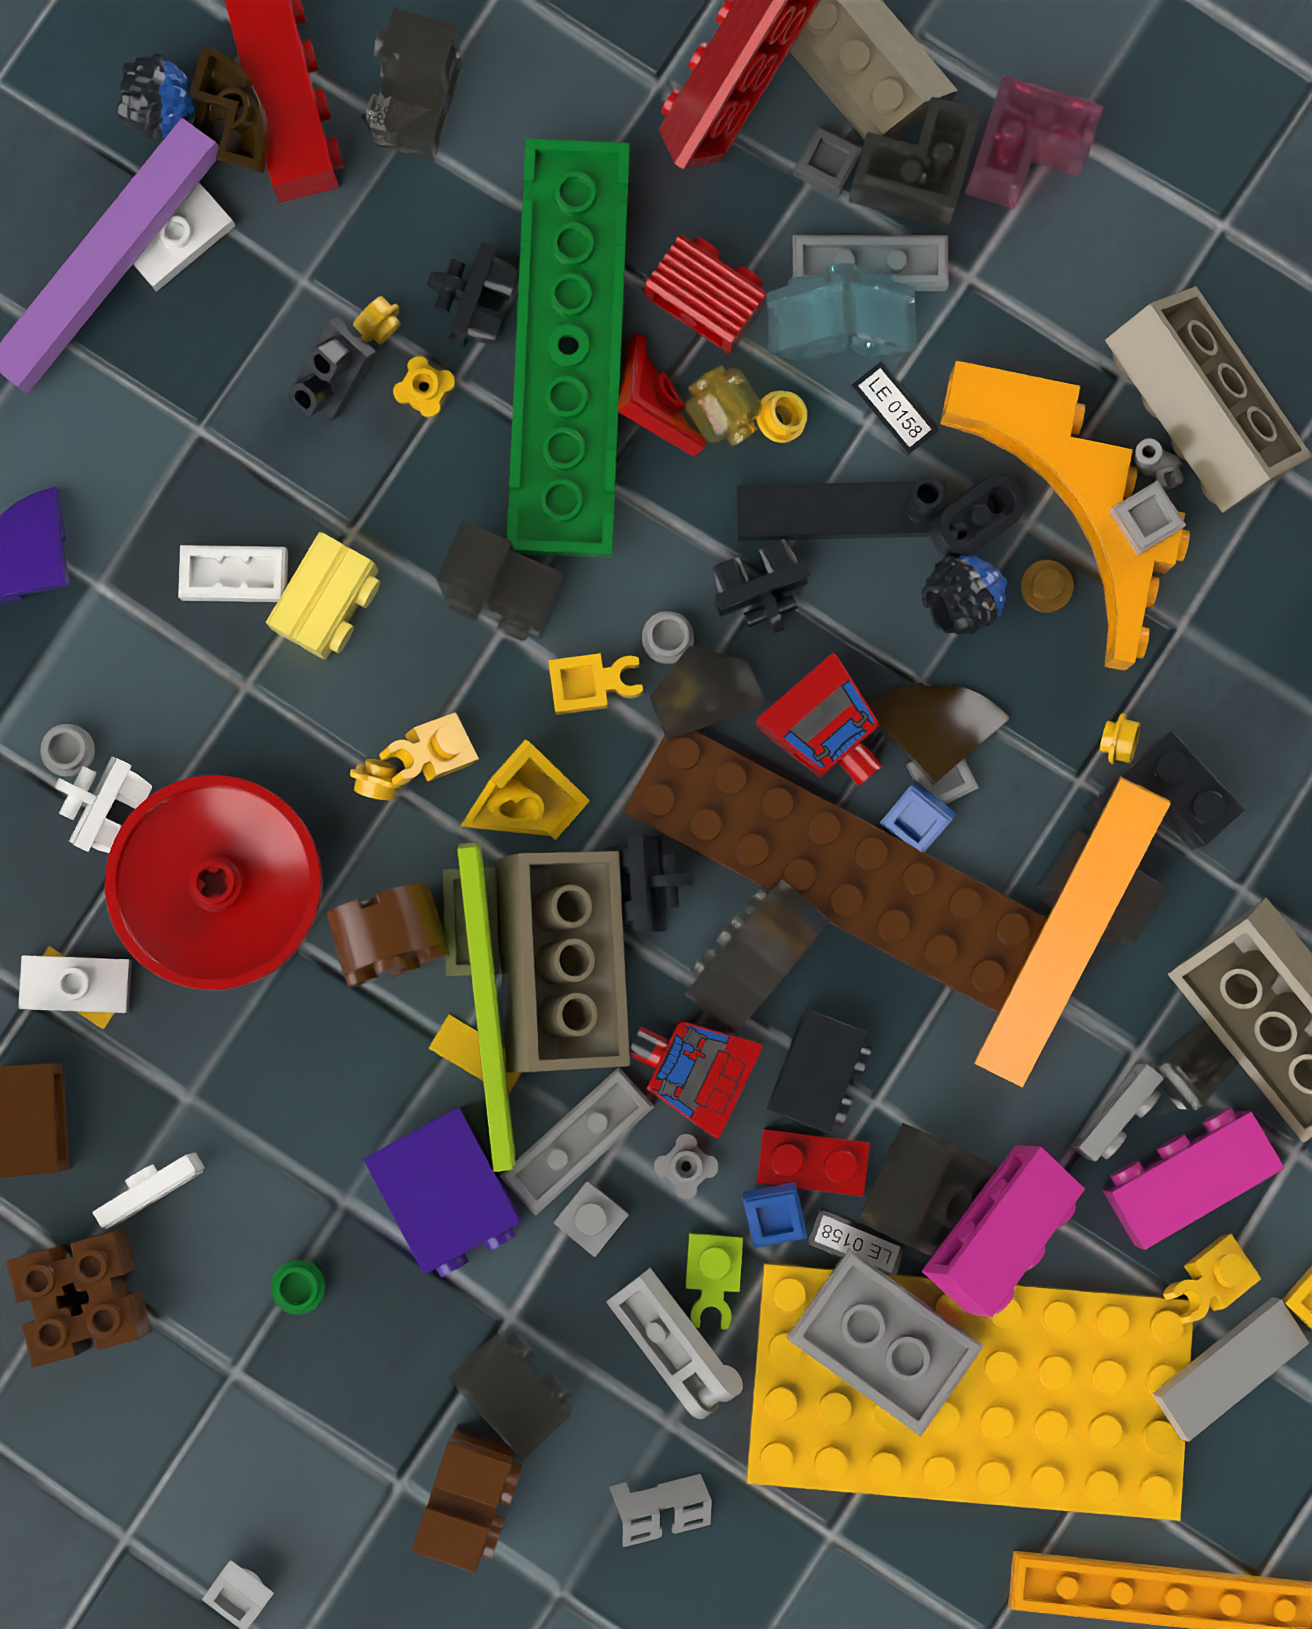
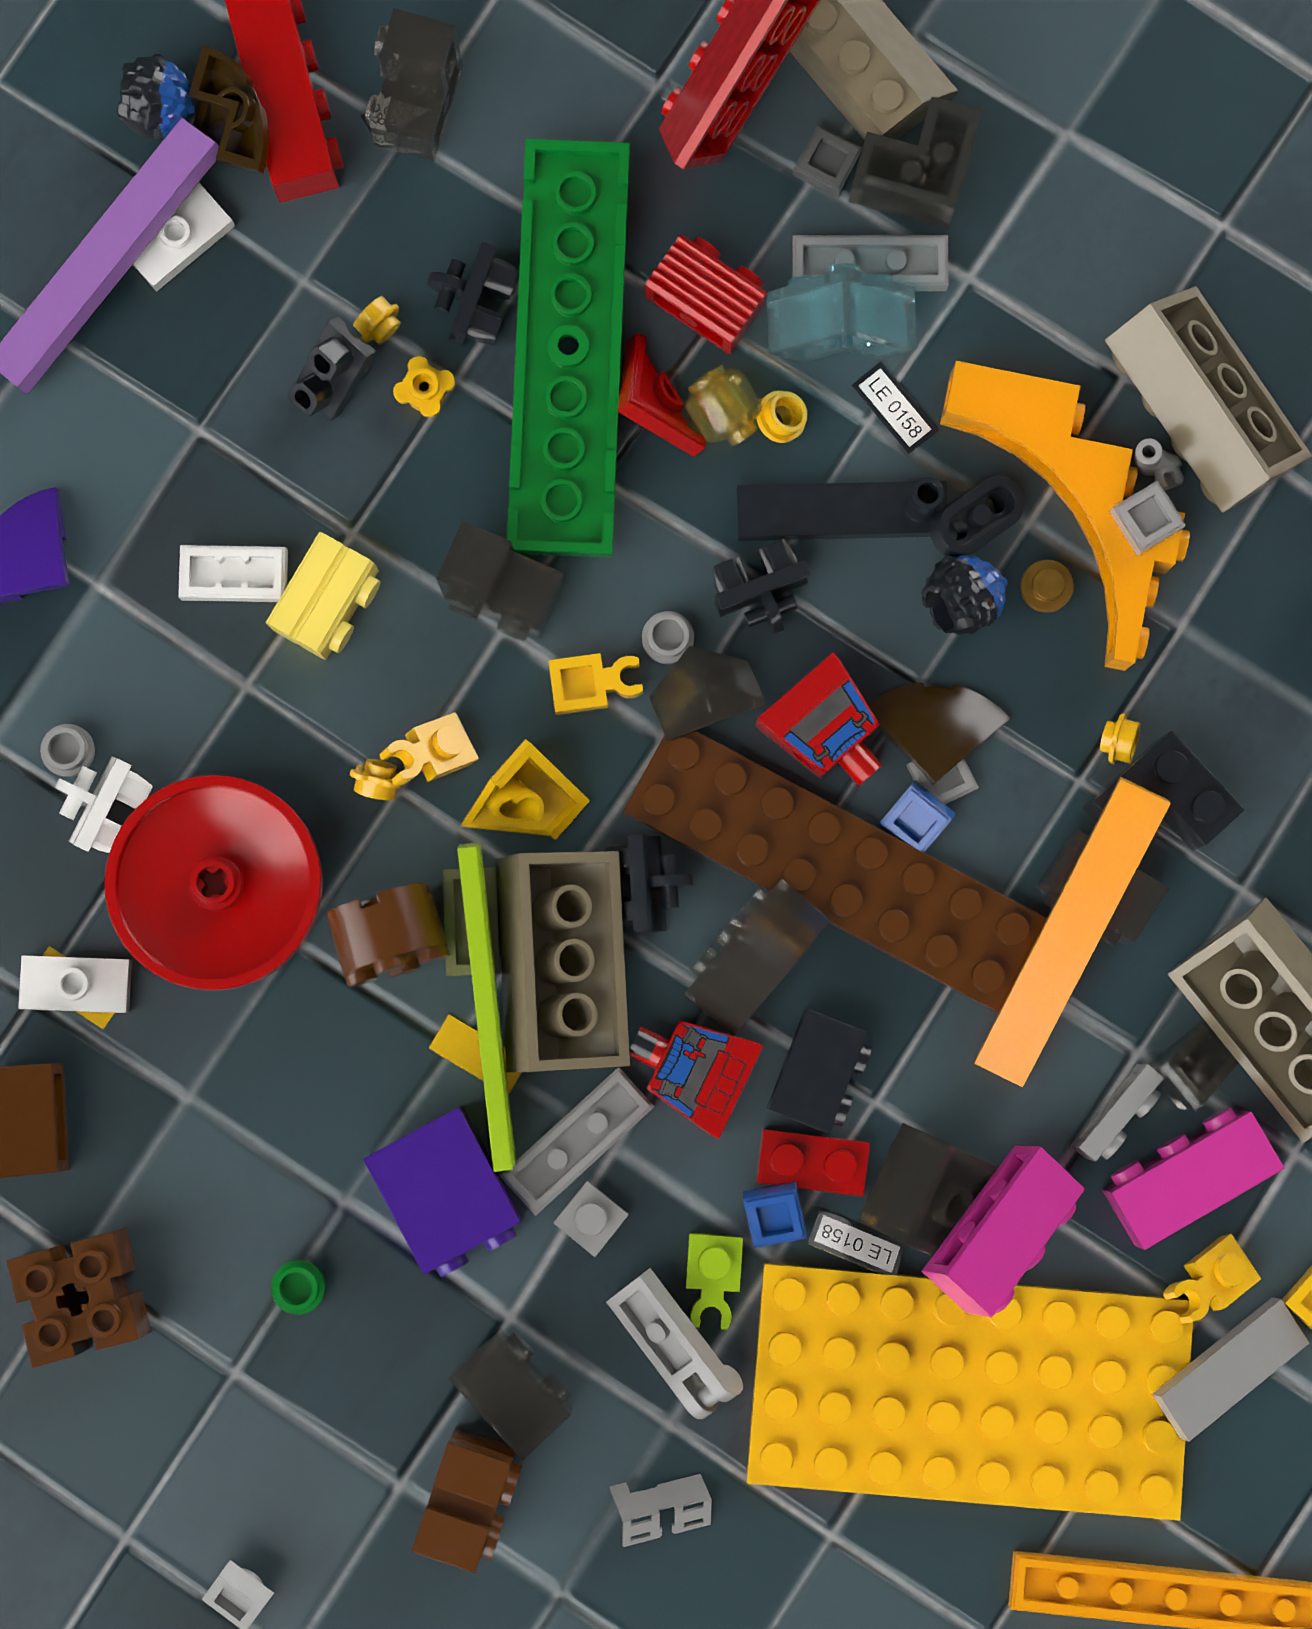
white plate [92,1152,205,1229] -> none
light grey plate [654,1134,718,1199] -> none
light grey tile [786,1248,984,1436] -> none
clear pink brick [965,75,1103,209] -> none

